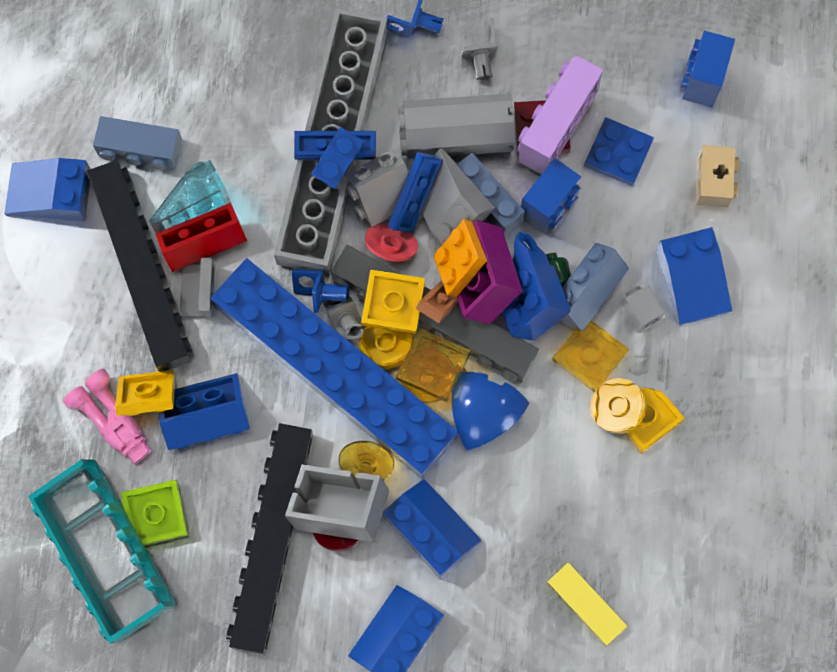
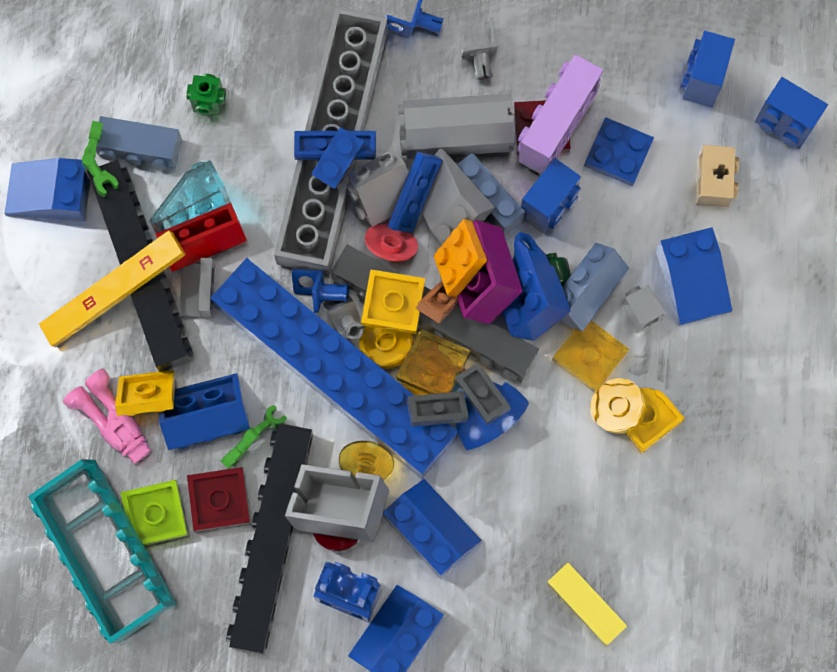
none -> yellow tile [39,231,186,347]
none -> bright green piece [82,121,118,197]
none -> green brick [186,74,226,115]
none -> dark red plate [187,467,251,532]
none -> bright green piece [221,405,287,469]
none -> blue brick [313,562,382,623]
none -> dark grey plate [407,391,469,427]
none -> dark grey plate [455,362,510,425]
none -> blue brick [755,77,829,149]

